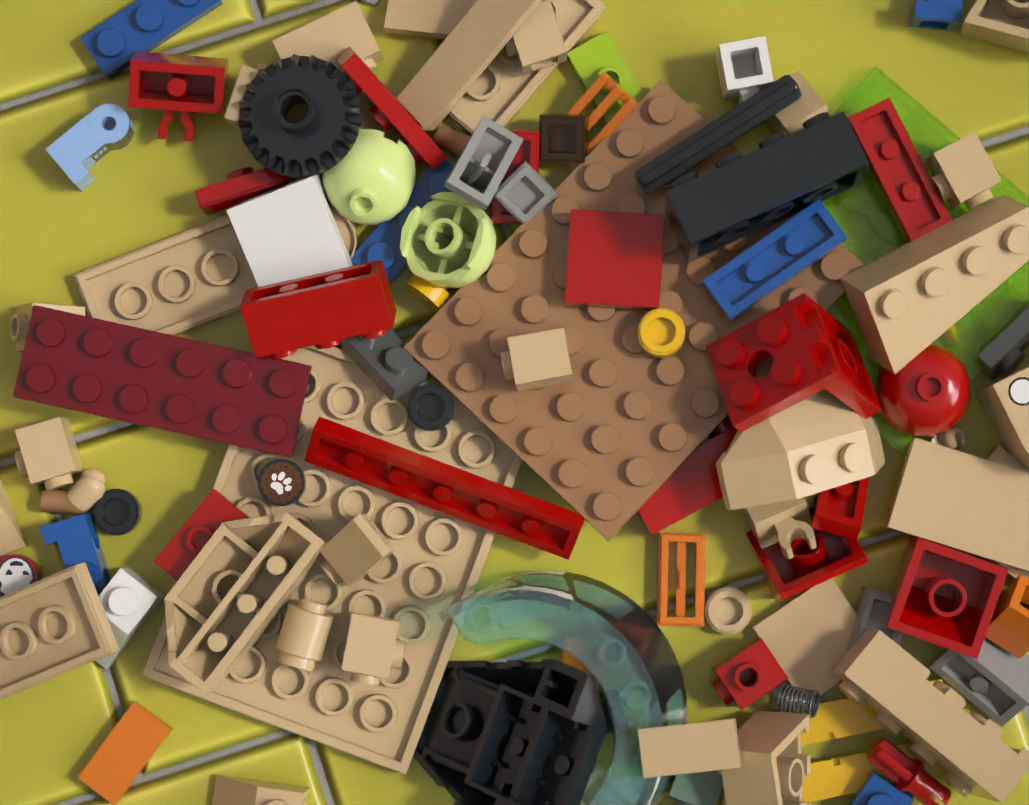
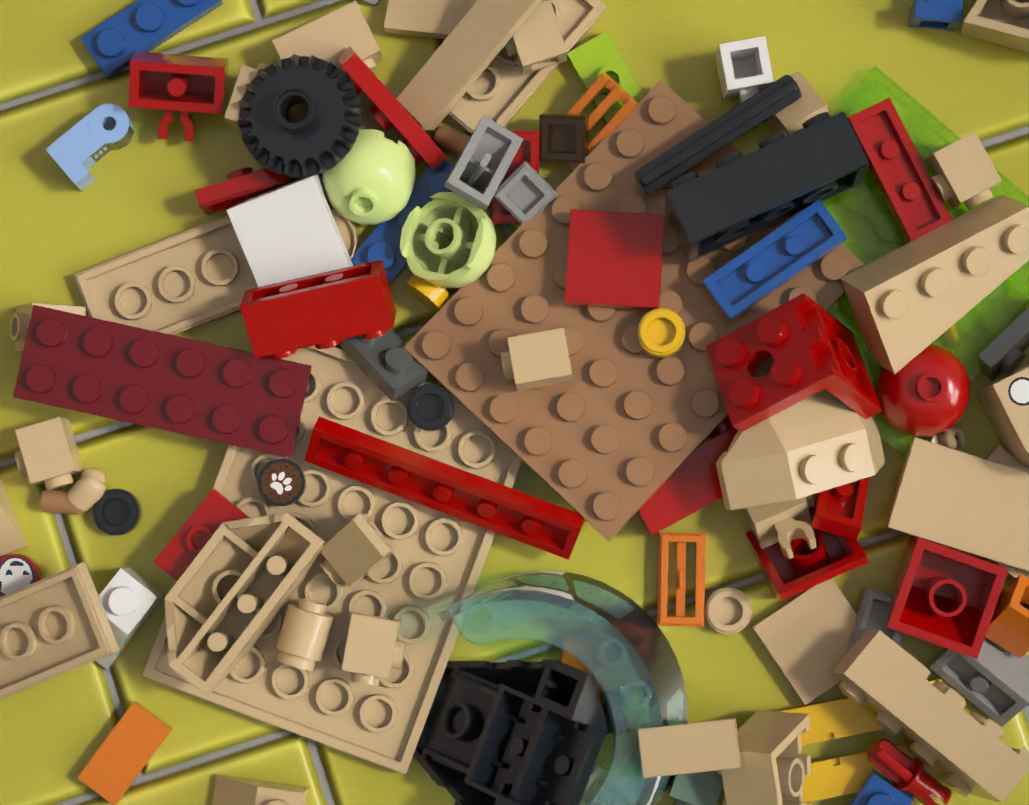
blue leg [40,513,110,596] -> none
red brick [711,637,788,710] -> none
dark grey piece [771,683,820,718] -> none

